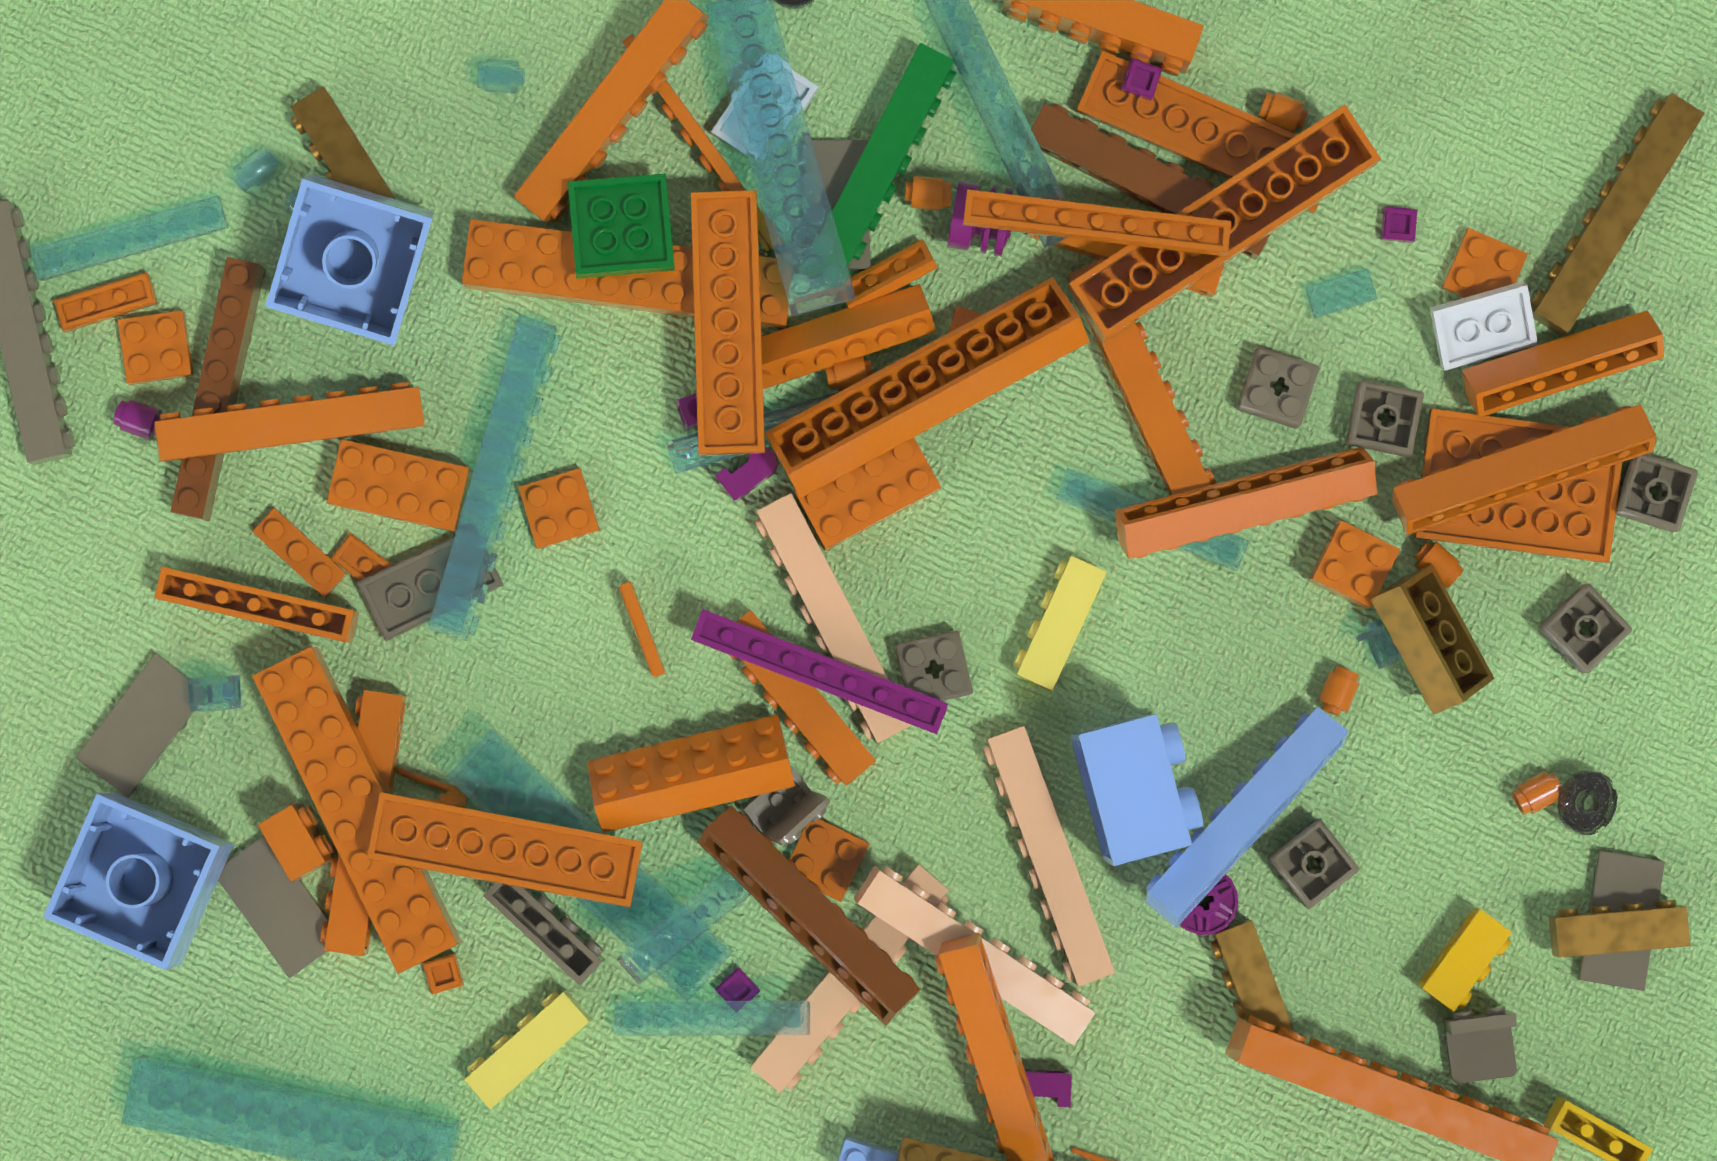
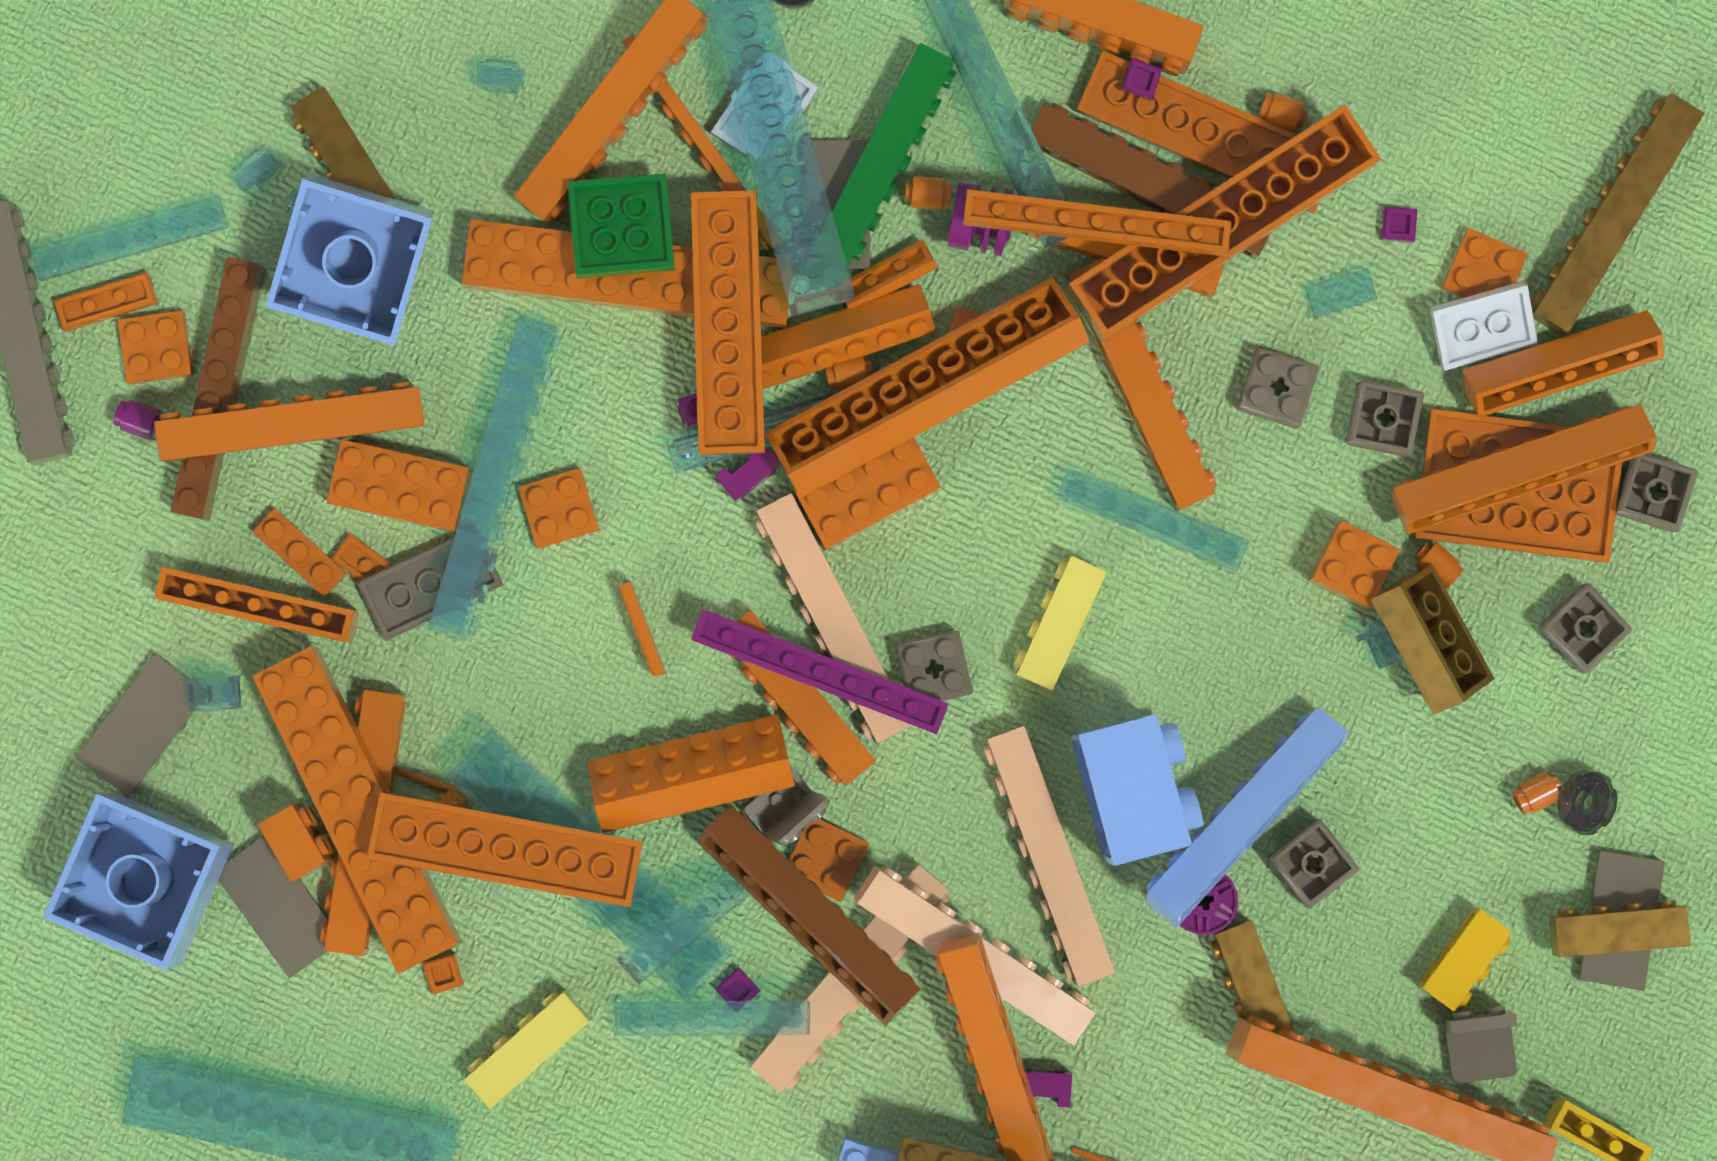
dark tan brick [483,883,605,986] -> none
orange brick [1114,446,1377,559] -> none
orange brick [1317,665,1360,716] -> none

